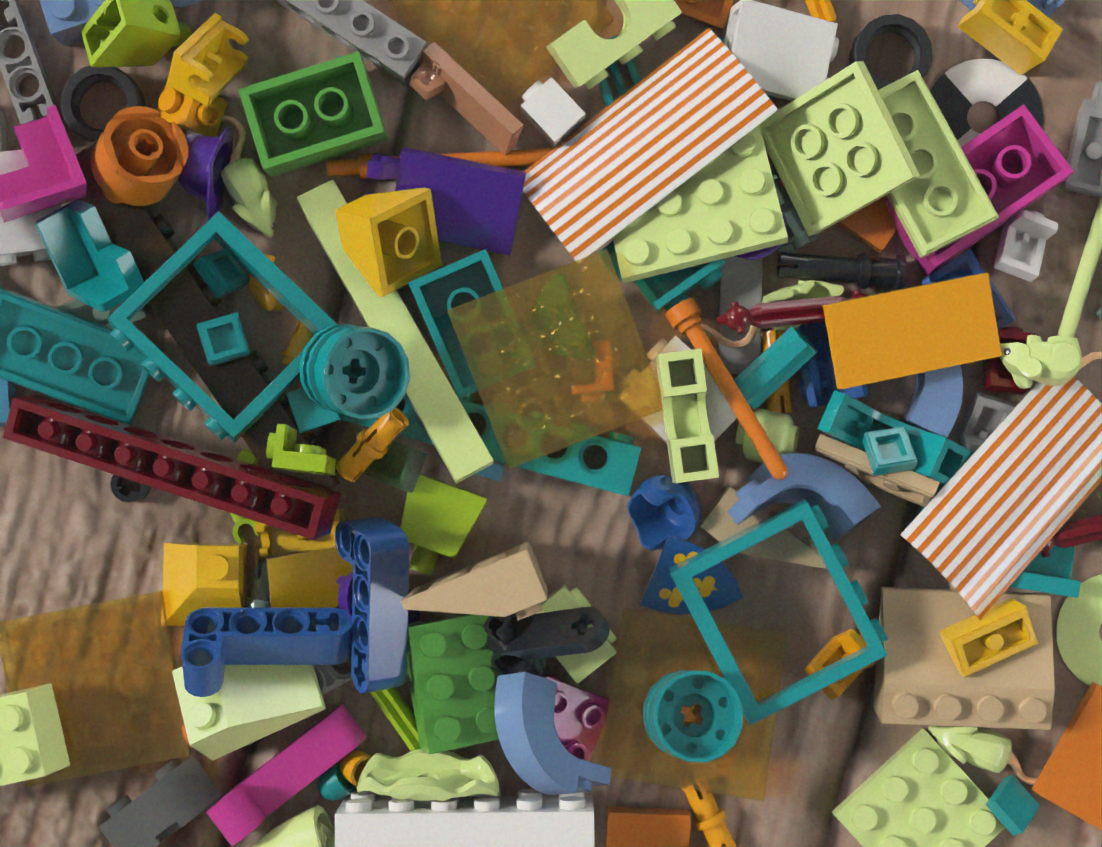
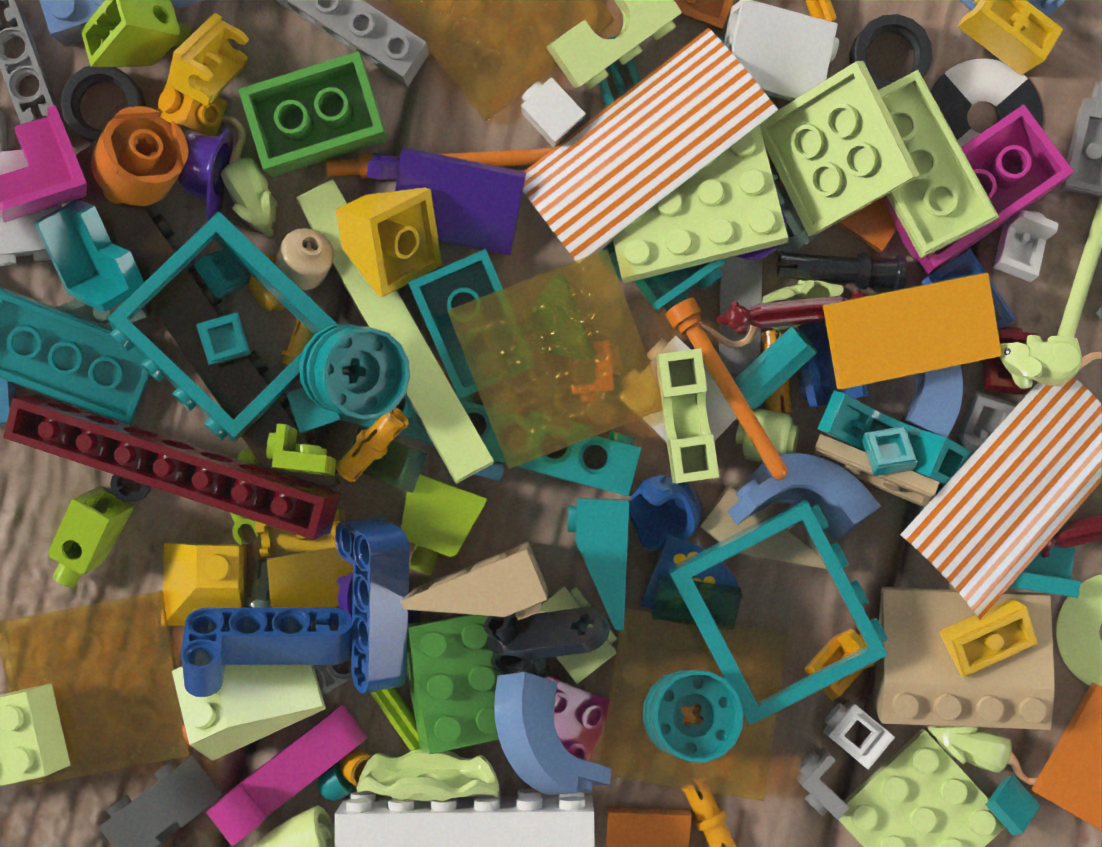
nougat hinge [409,42,524,155] -> none
none -> lime torso [48,486,135,588]
none -> tan head [275,228,334,290]
none -> teal slope [567,497,629,631]
none -> clear green tile [651,576,742,631]
none -> light grey bracket [795,748,849,820]
none -> white window [823,699,895,770]

